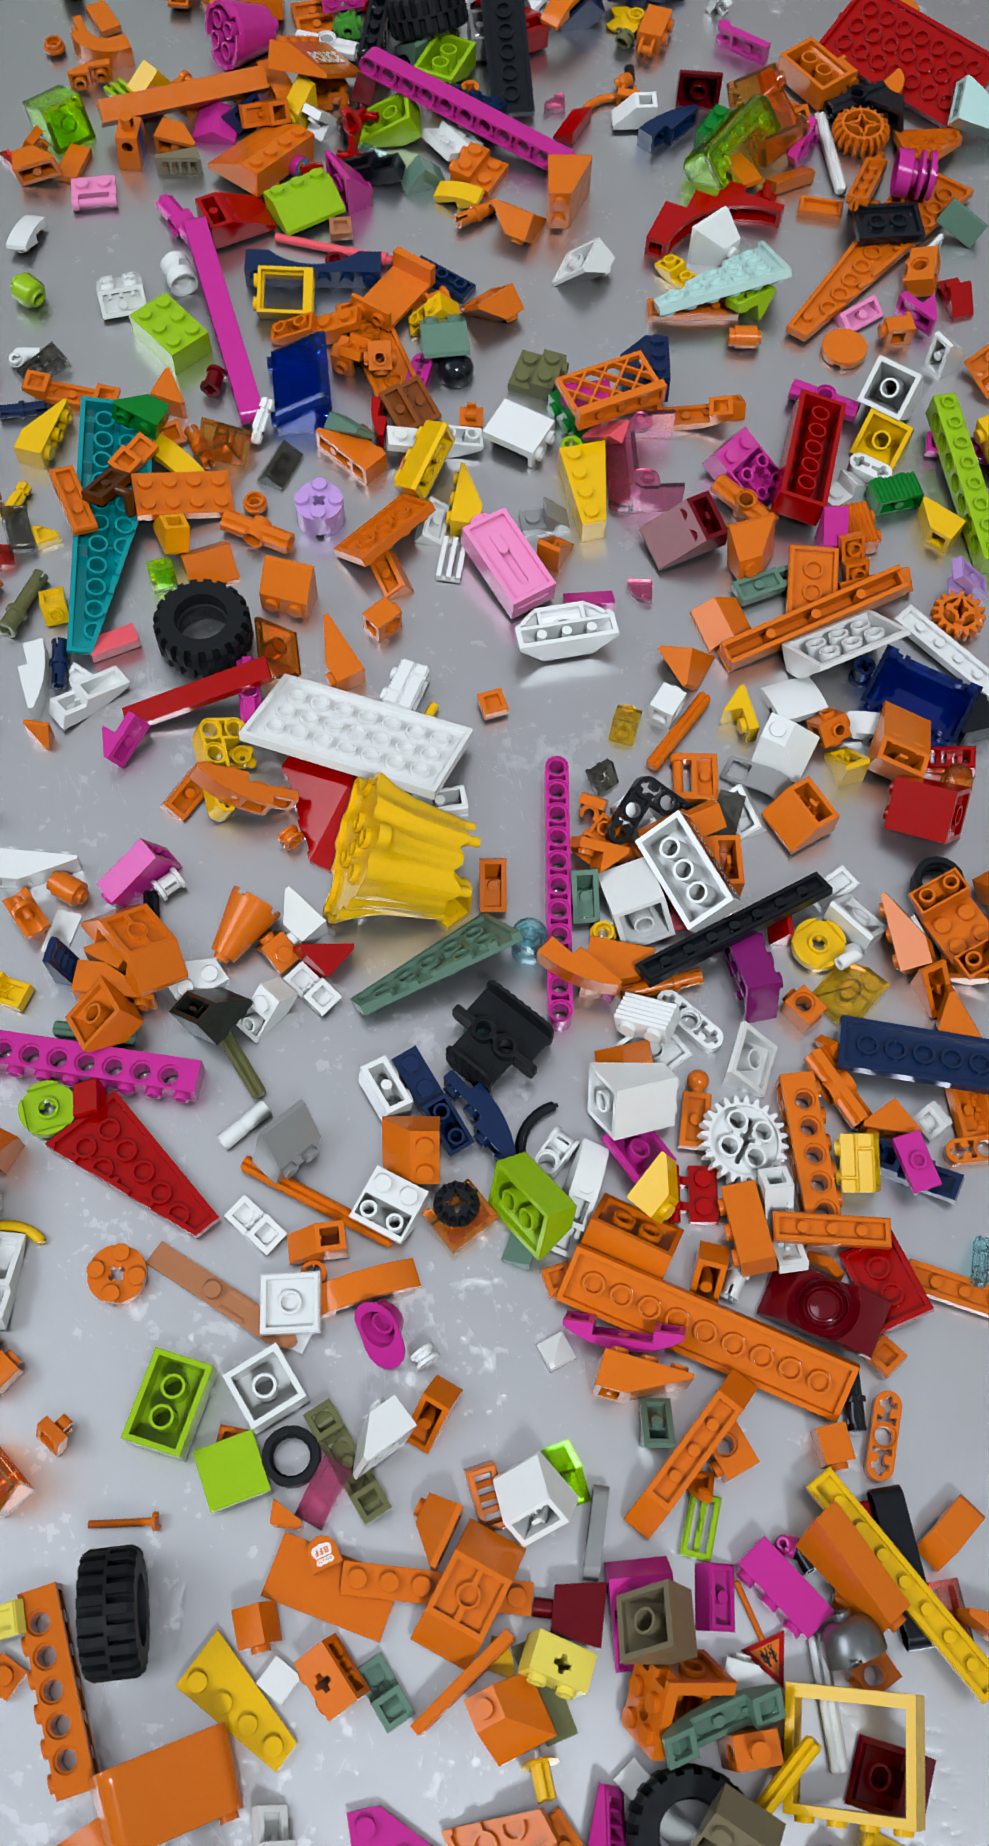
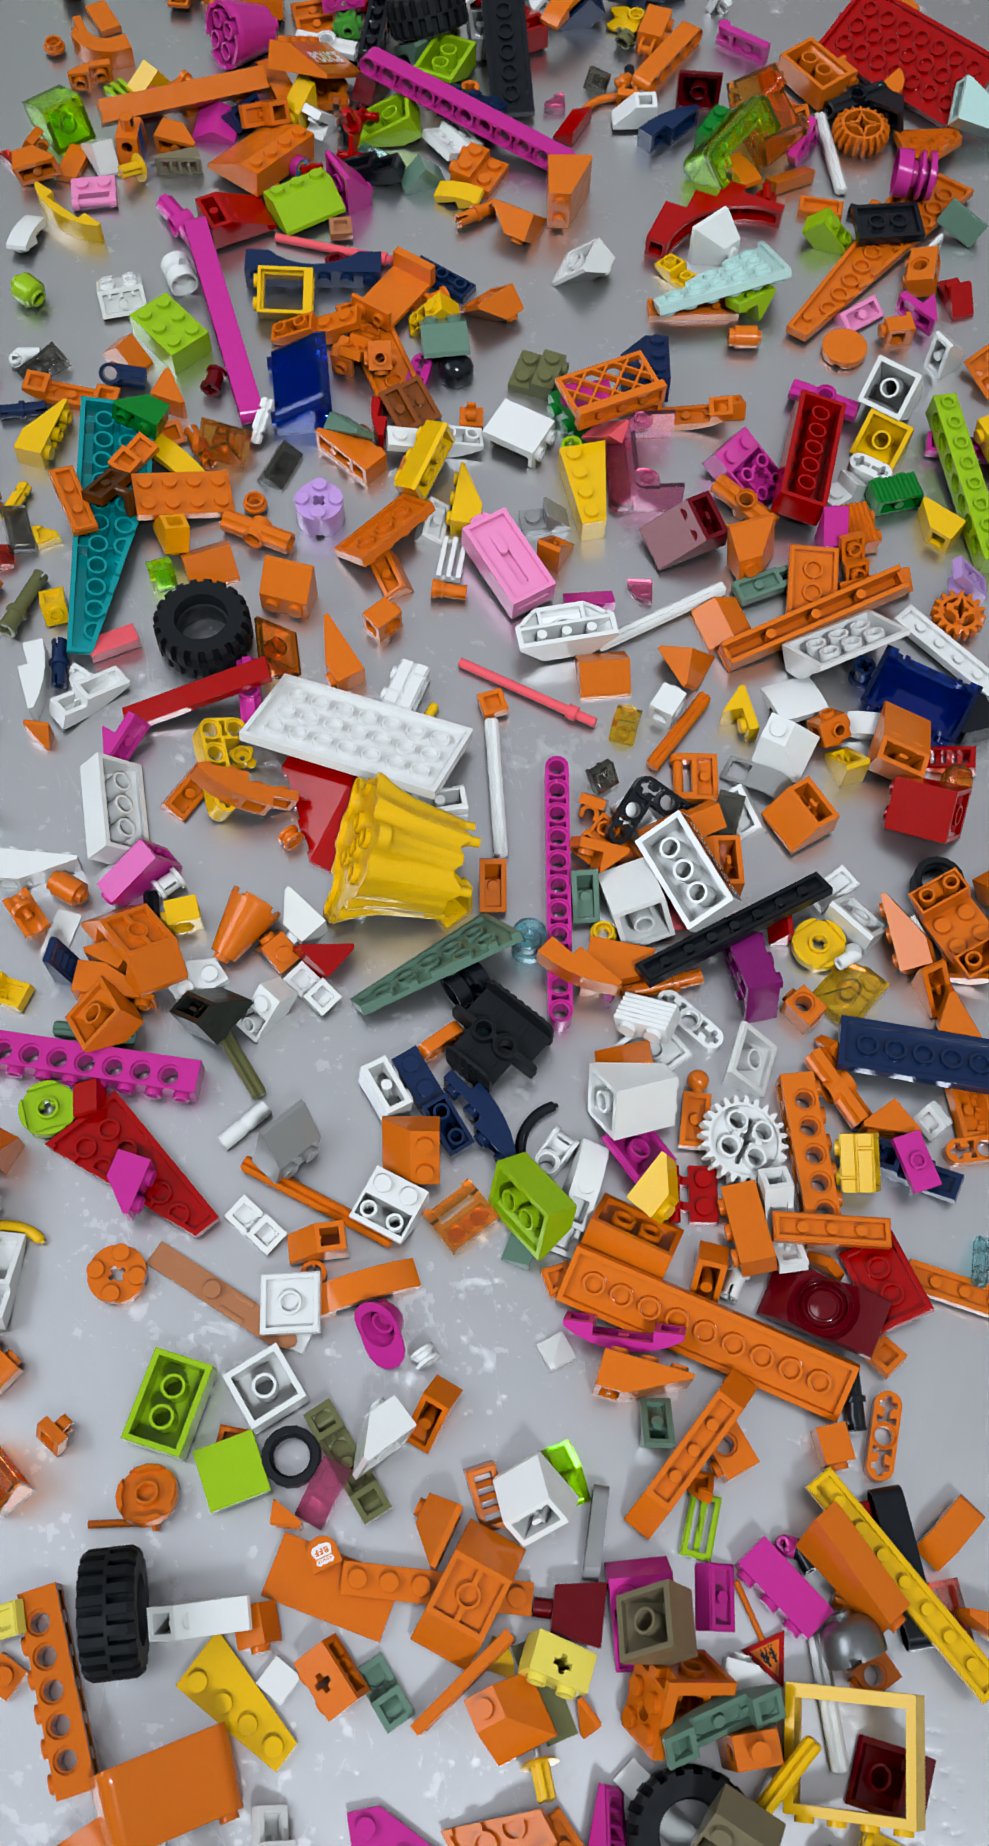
black gear [433,1180,480,1228] -> none
orange plate [846,151,888,211] -> none
none -> yellow slope [34,181,105,243]
none -> white slope [80,752,150,864]
none -> white slope [81,138,119,176]
none -> dark blue piece [99,361,147,389]
none -> orange slope [103,333,153,370]
none -> dark pink slope [107,1149,157,1222]
none -> orange tile [115,1463,180,1528]
none -> yellow piece [117,153,167,182]
none -> white slope [147,1595,252,1642]
none -> yellow brick [160,894,204,936]
none -> orange beam [417,1021,465,1063]
none -> orange pin [431,578,467,601]
none -> black wheel [441,962,491,1007]
none -> coral bar [458,658,598,728]
none -> white axle [484,718,508,858]
none -> orange slope [574,651,631,700]
none -> orange slope [576,1697,602,1739]
none -> clear smoke tile [583,66,611,96]
none -> white axle [599,581,727,651]
none -> orange beam [631,21,703,92]
none -> lime slope [802,207,853,256]

